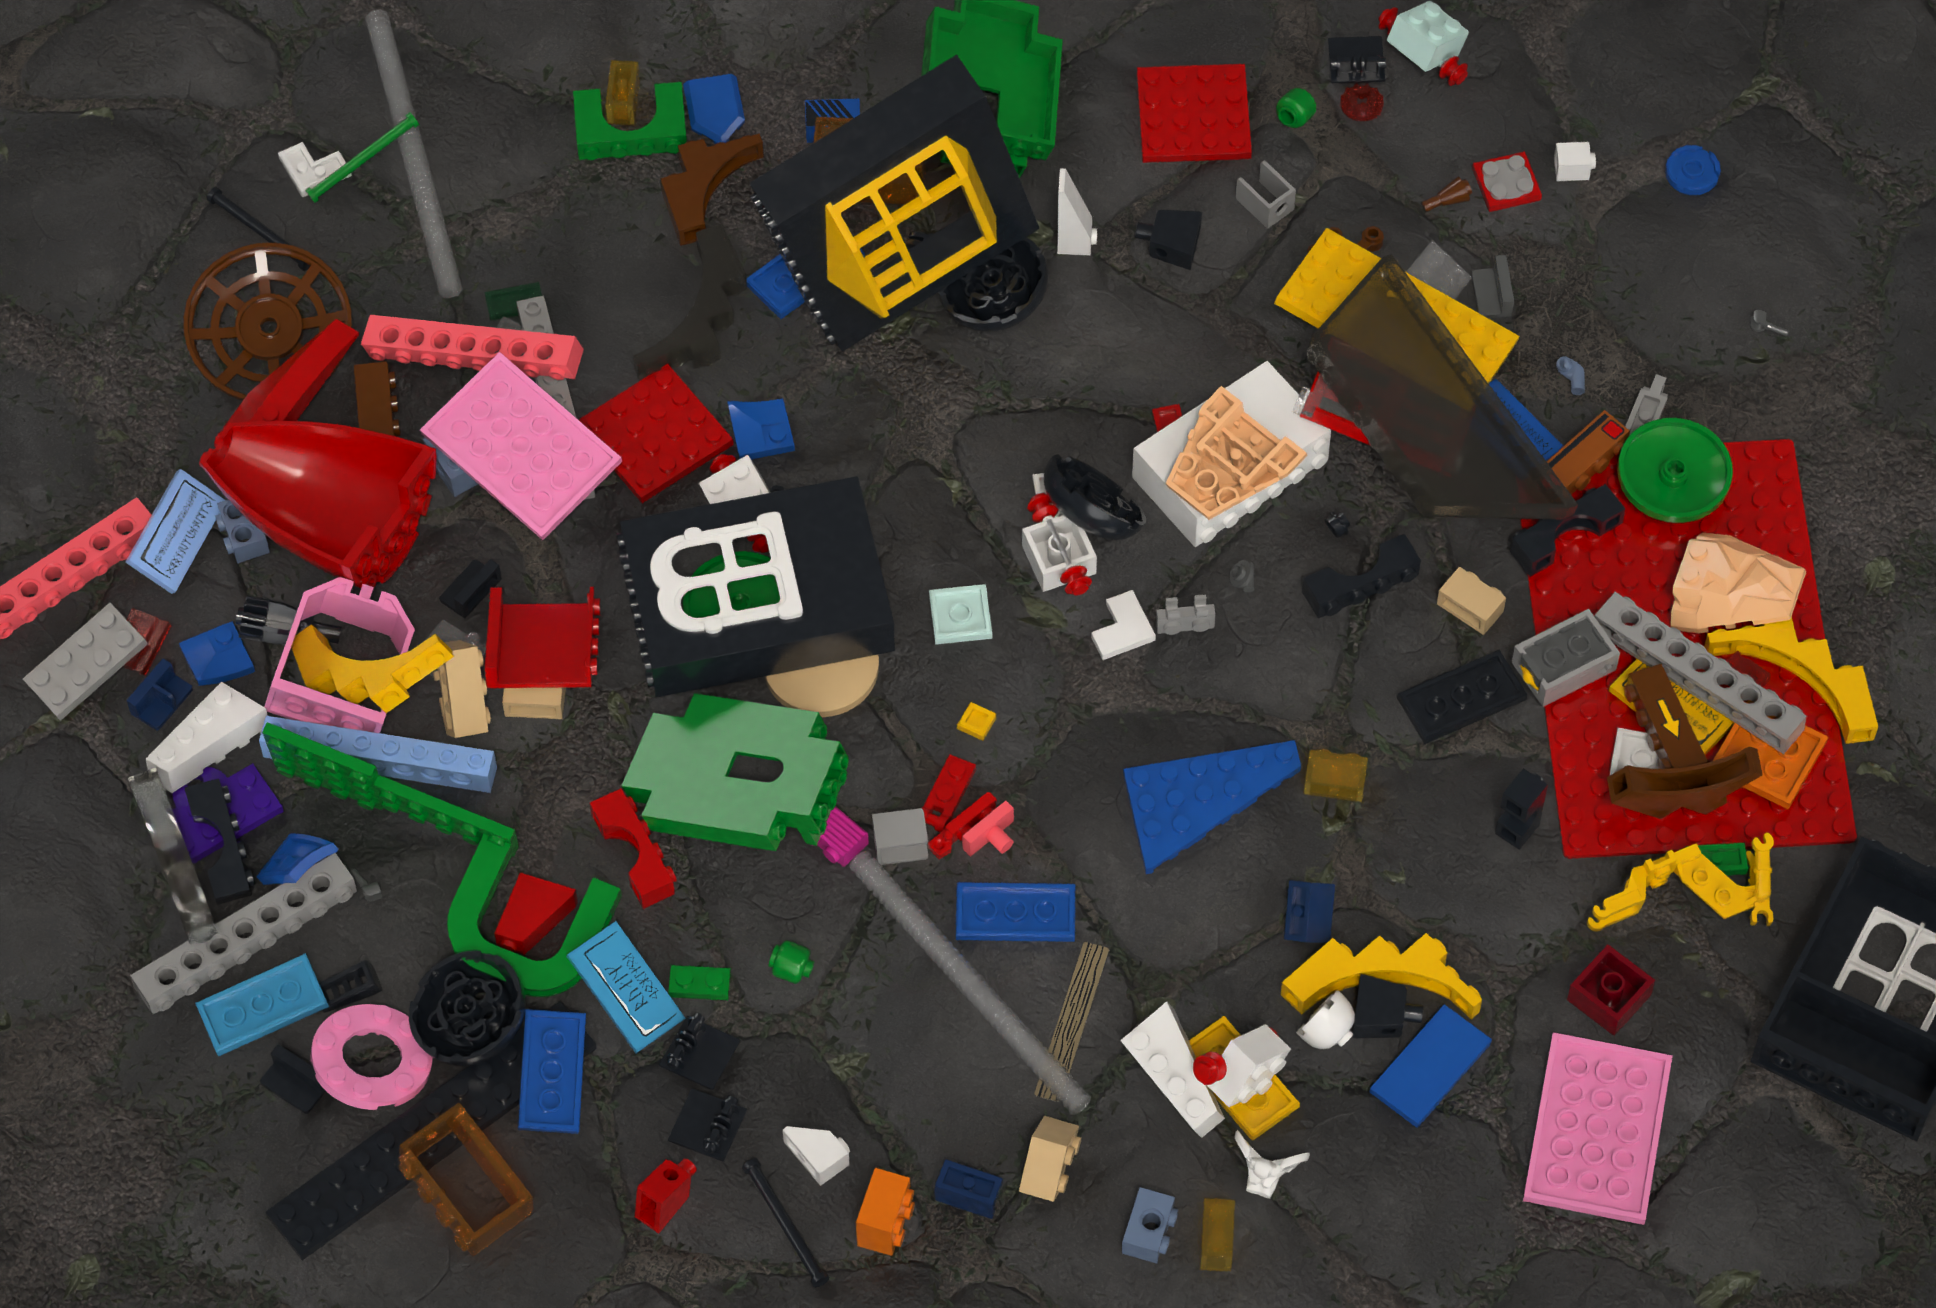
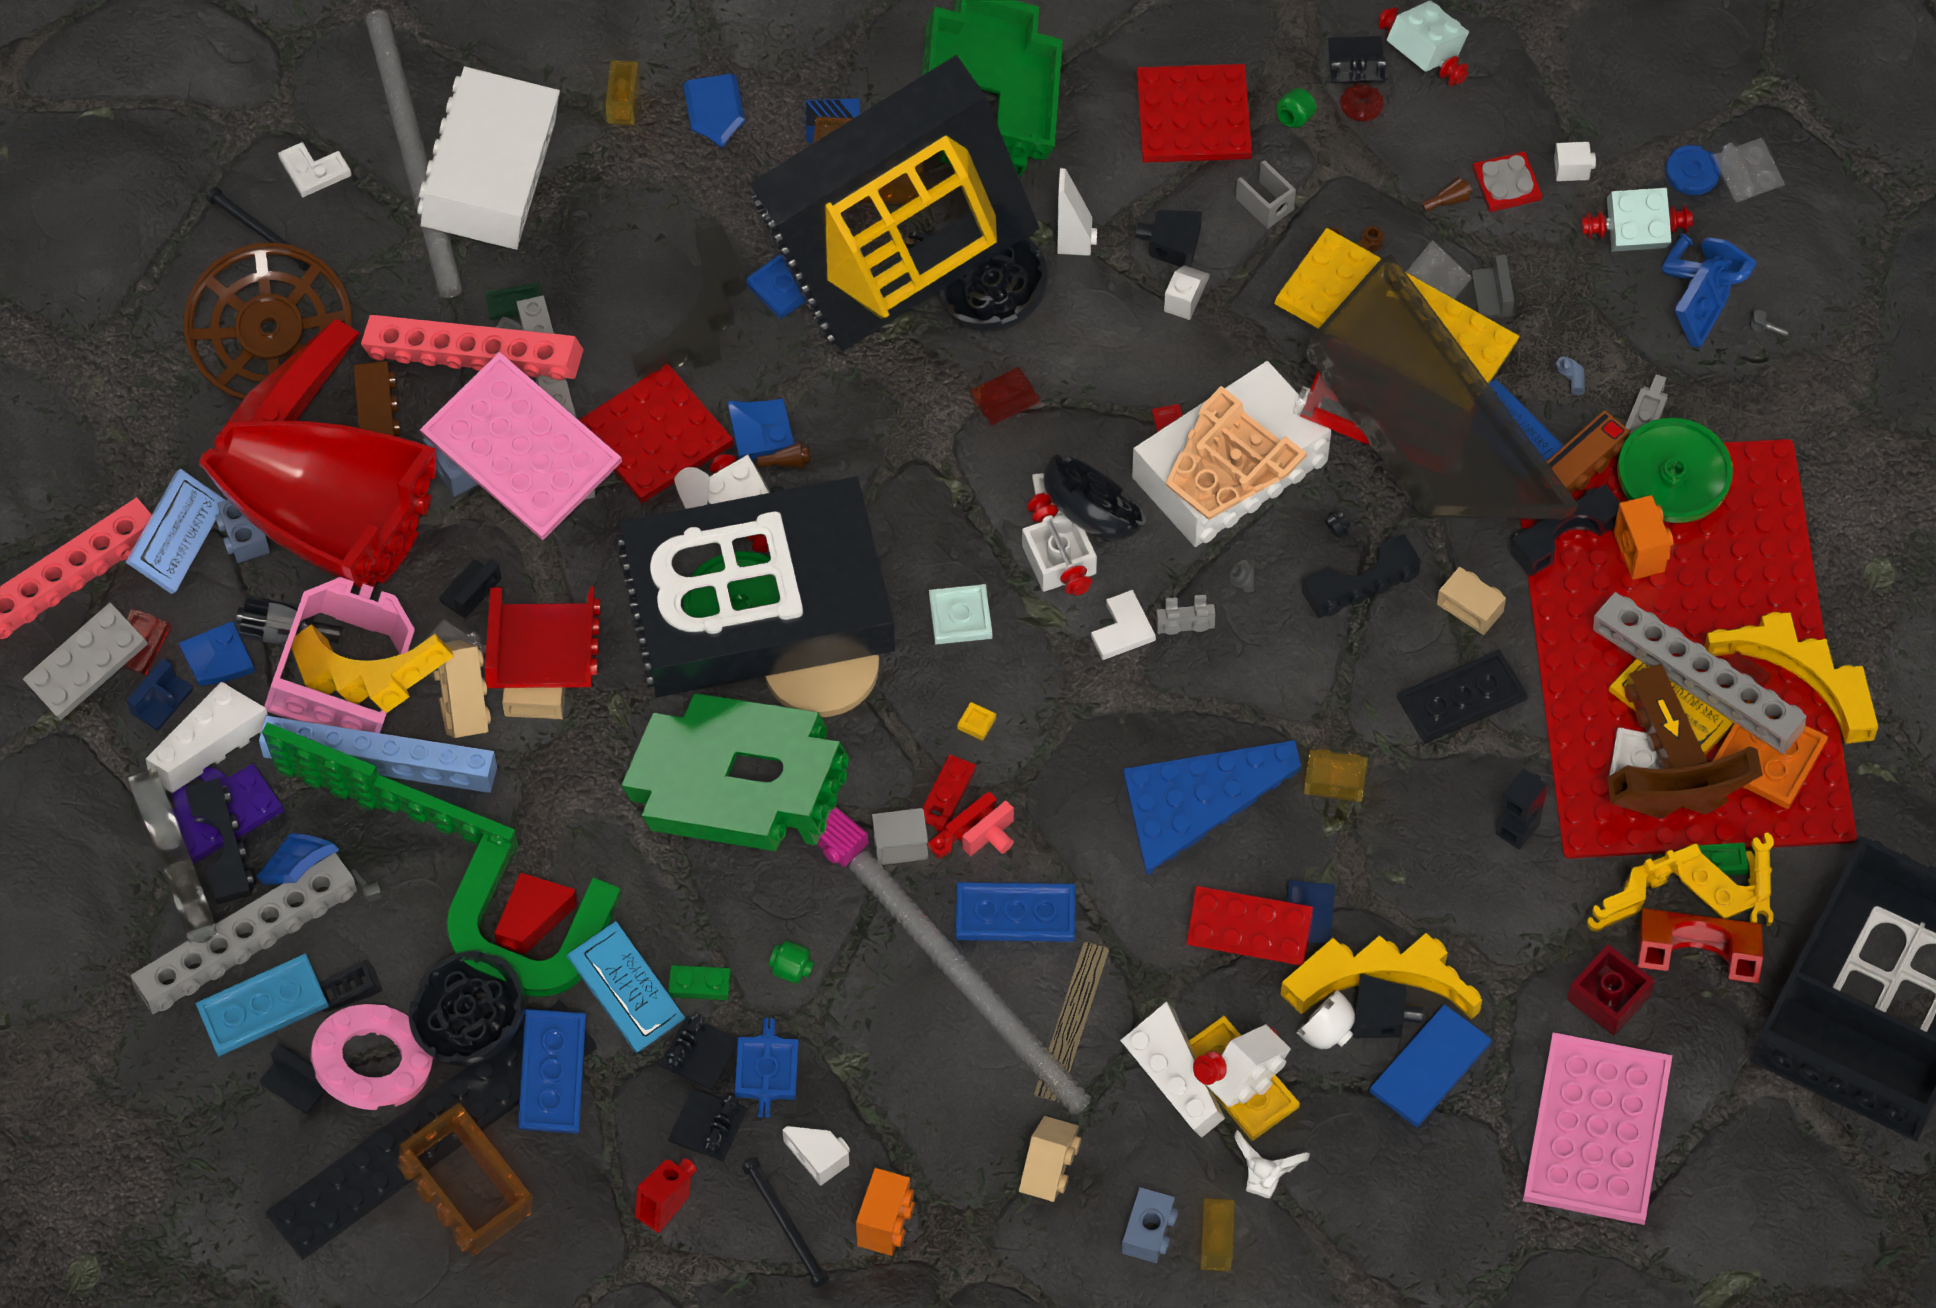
green bar [305,112,419,203] -> none
green arch [573,82,687,160] -> none
red arch [589,788,677,909] -> none
reddish brown arch [660,133,764,246] -> none
dark blue panel [935,1159,1003,1219] -> none
piece [1512,609,1620,707] -> none
light nougat wedge [1671,532,1806,633] -> none
none -> white brick [417,66,560,250]
none -> white sticker [674,467,709,509]
none -> blue plate [735,1018,798,1118]
none -> reddish brown cone [757,441,811,469]
none -> clear red plate [970,367,1039,426]
none -> white slope [1164,266,1210,320]
none -> red plate [1186,886,1314,966]
none -> light aqua brick [1581,188,1693,252]
none -> orange brick [1613,495,1673,580]
none -> red arch [1638,908,1763,983]
none -> blue plate [1662,233,1757,348]
none -> clear hinge [1713,138,1785,203]

